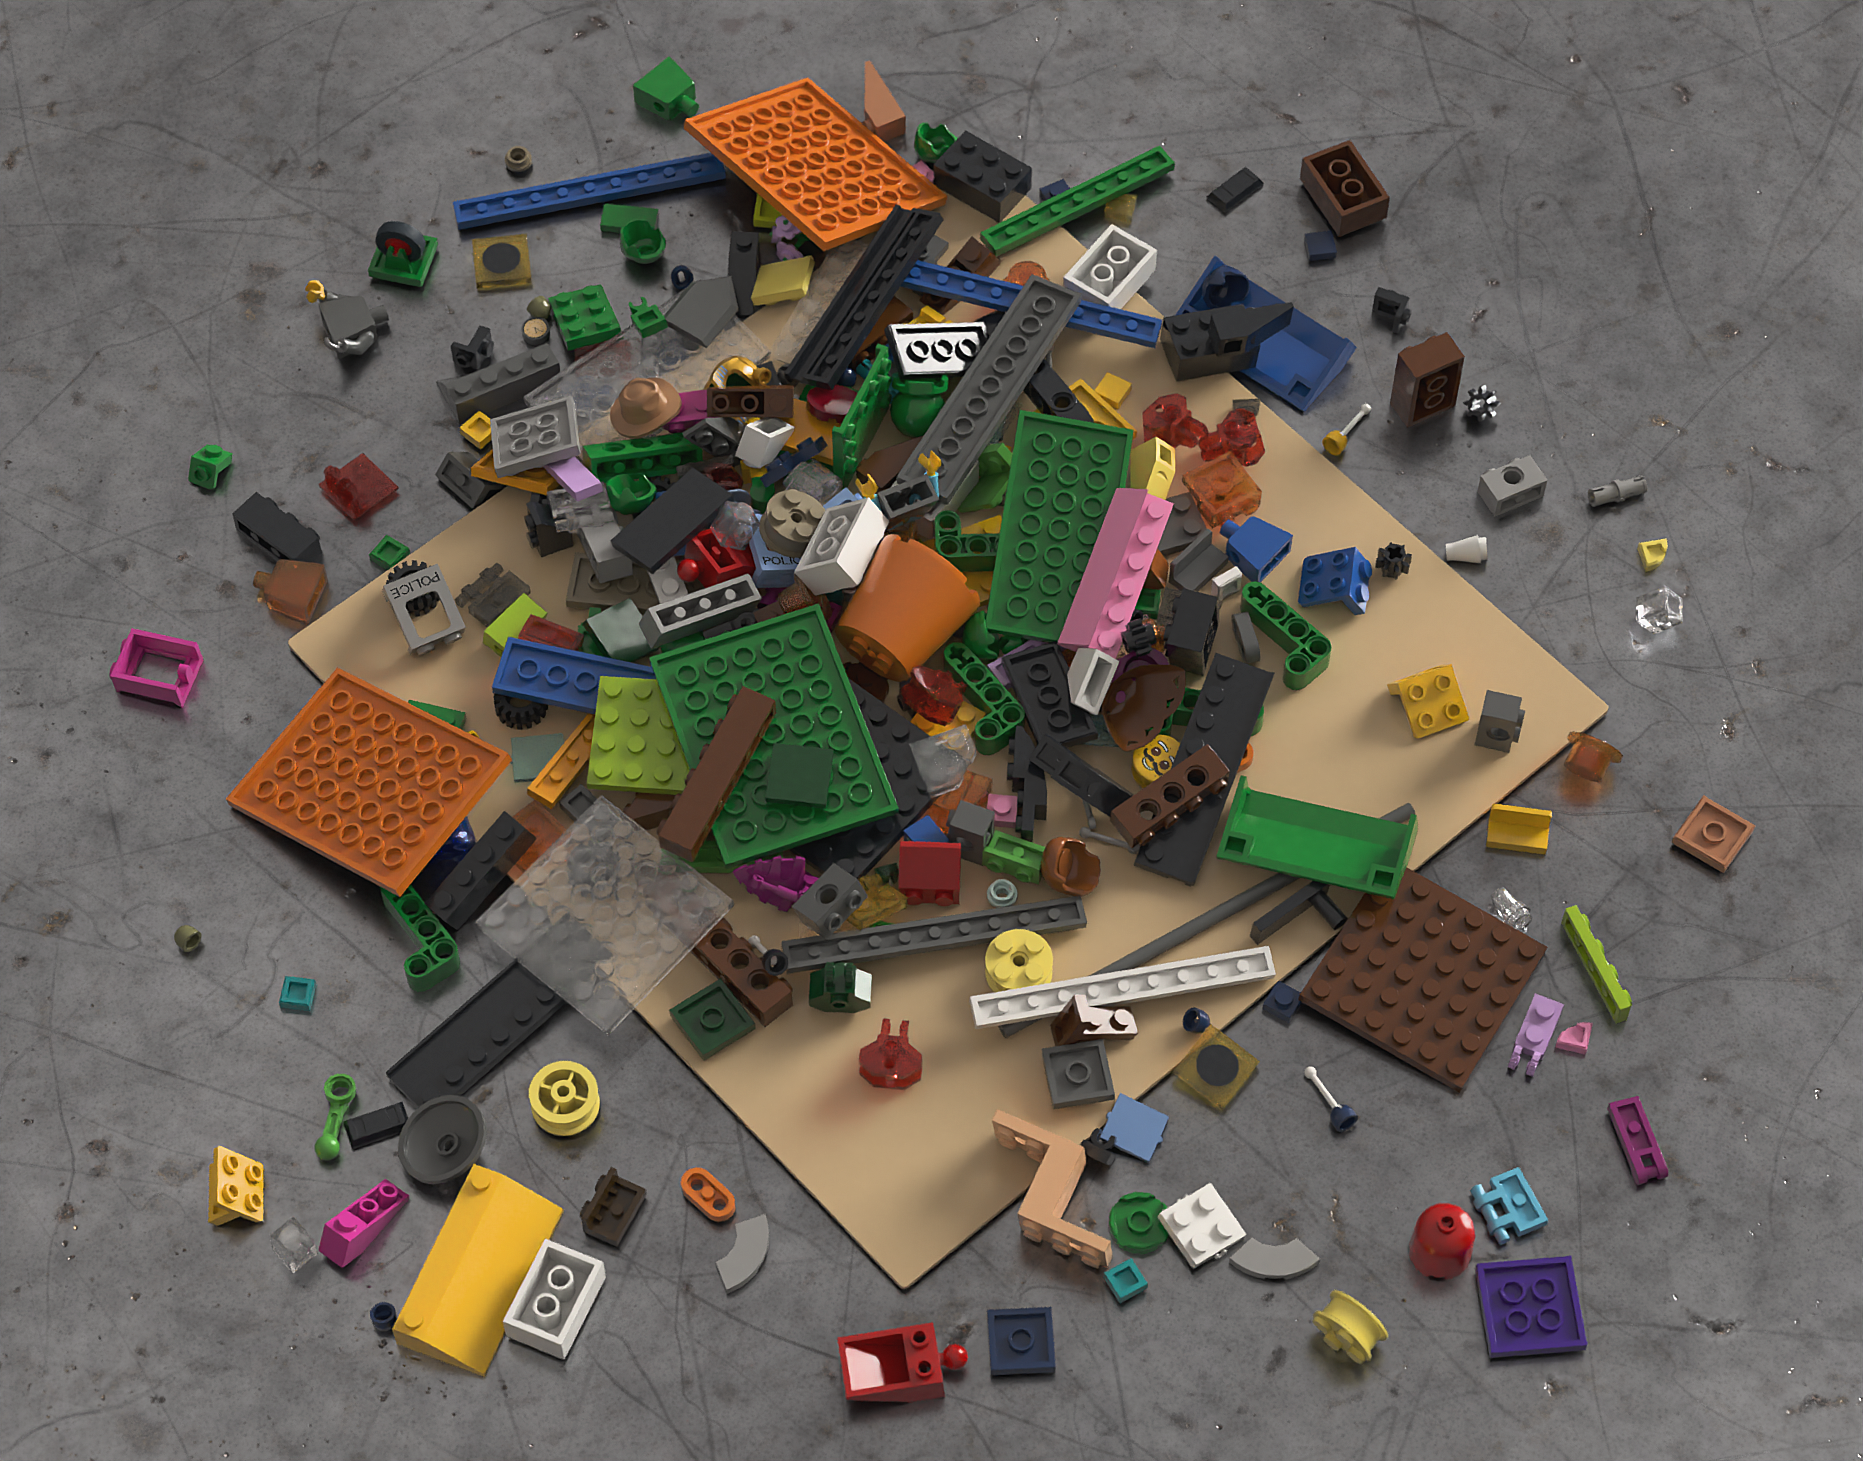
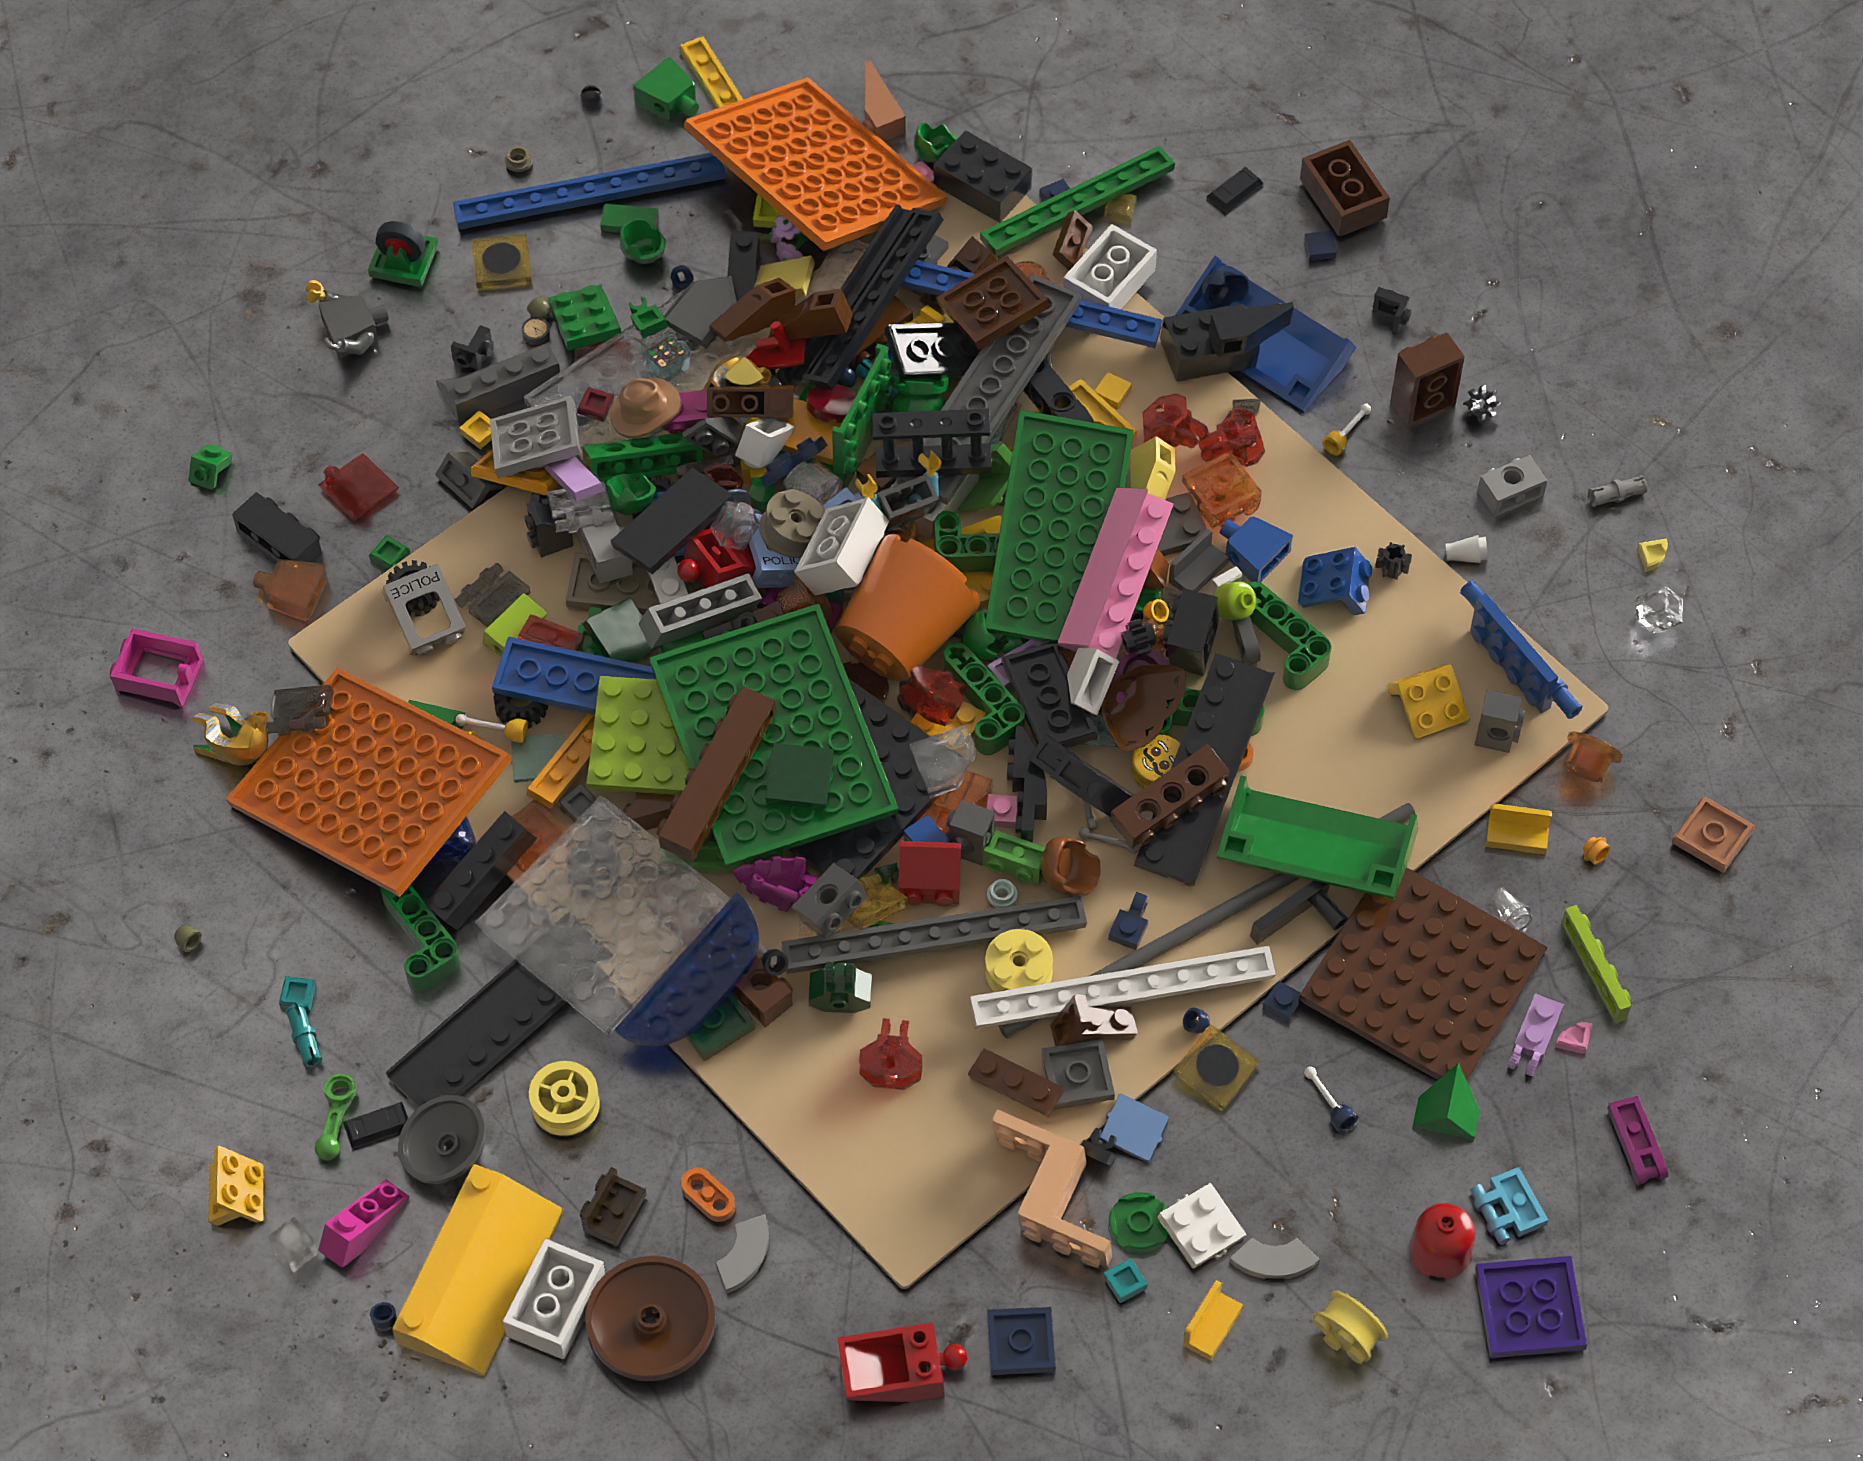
none -> pearl gold piece [193,703,269,765]
none -> clear smoke plate [266,685,334,736]
none -> teal pin [285,1003,323,1067]
none -> hinge [456,714,528,744]
none -> dark red tile [577,387,614,422]
none -> black hinge [581,85,602,109]
none -> reddish brown dish [586,1256,715,1381]
none -> clear blue plate [614,892,759,1046]
none -> brick [645,333,691,382]
none -> yellow tile [679,36,743,109]
none -> reddish brown slope [710,278,796,342]
none -> light yellow tile [724,357,764,386]
none -> red shield [746,321,806,369]
none -> reddish brown slope [768,289,853,341]
none -> black fence [873,409,992,478]
none -> reddish brown plate [936,256,1050,350]
none -> reddish brown plate [968,1048,1064,1117]
none -> reddish brown plate [1052,210,1093,271]
none -> dark blue plate [1108,892,1148,950]
none -> yellow hinge [1143,599,1169,624]
none -> yellow panel [1183,1280,1243,1361]
none -> lime head [1213,581,1256,621]
none -> green slope [1412,1063,1480,1140]
none -> blue plate [1460,580,1583,719]
none -> light orange plate [1583,837,1611,865]

